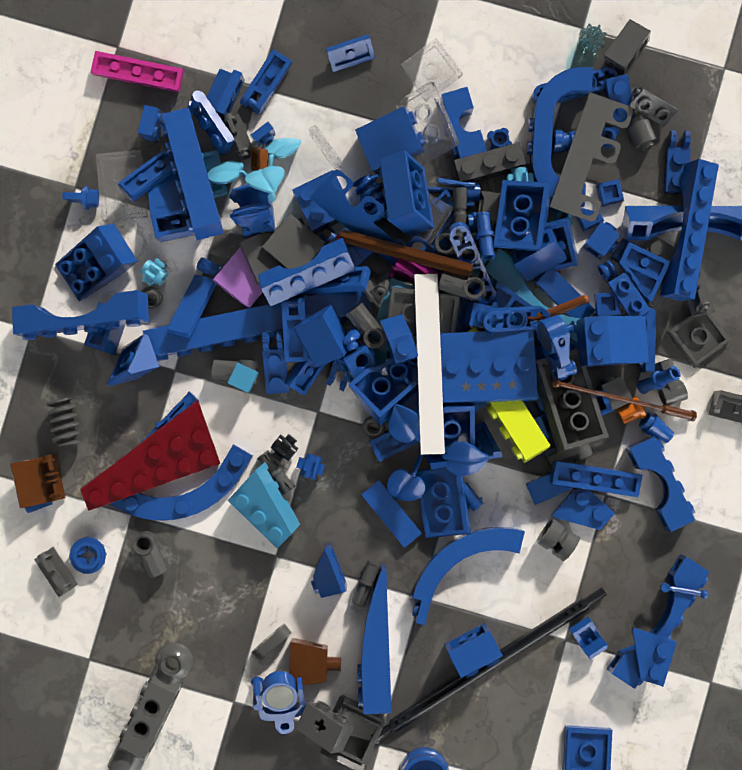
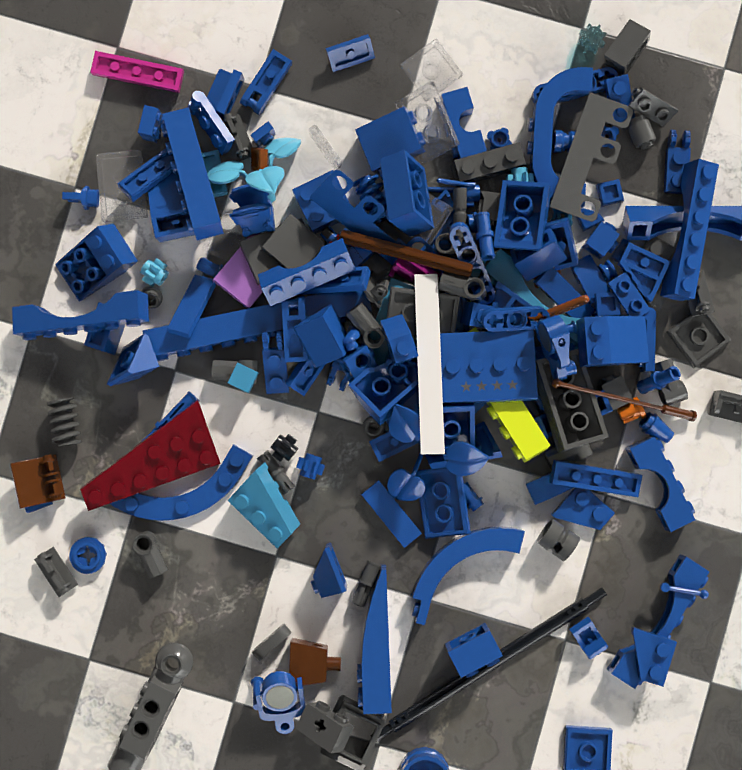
none -> blue slope [570,254,610,304]

